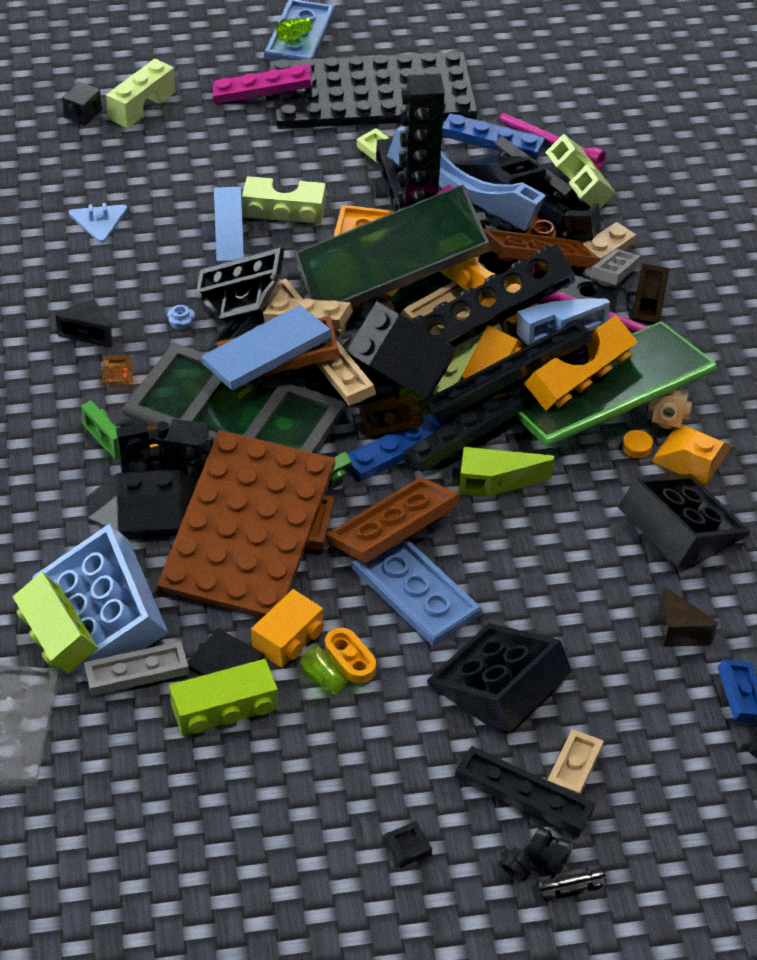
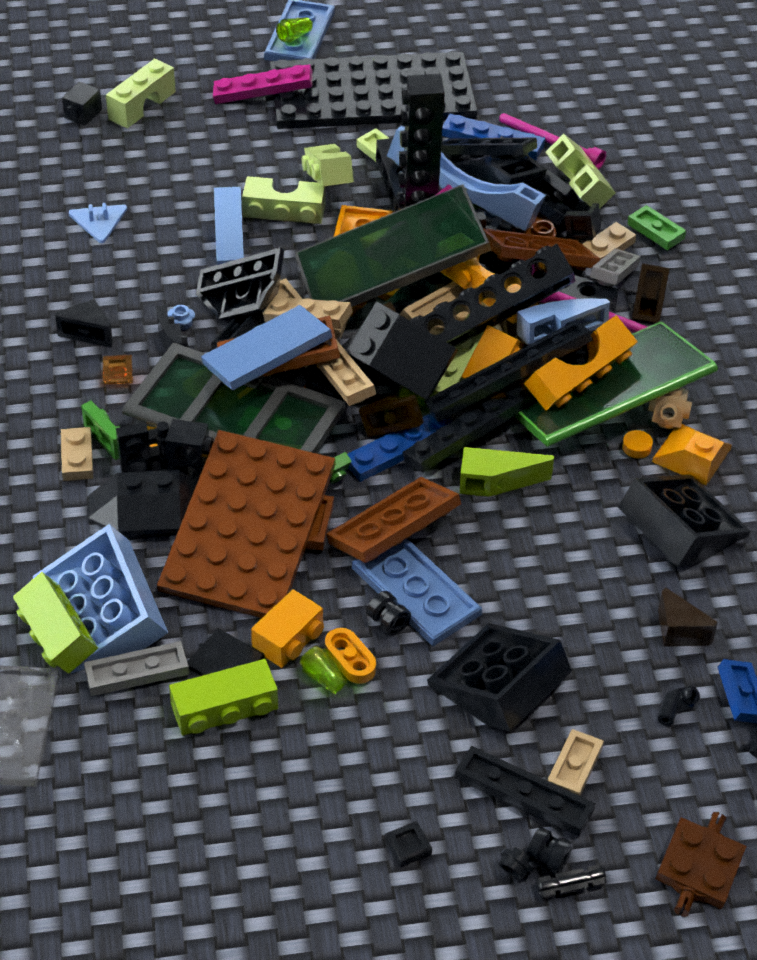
none -> tan plate [61,427,94,481]
none -> black slope [156,305,188,364]
none -> yellowish green arch [301,144,354,187]
none -> black wheel [366,591,411,636]
none -> black plate [441,137,538,159]
none -> bright green plate [627,205,686,250]
none -> reddish brown plate [655,812,747,917]
none -> black arm [658,686,700,726]

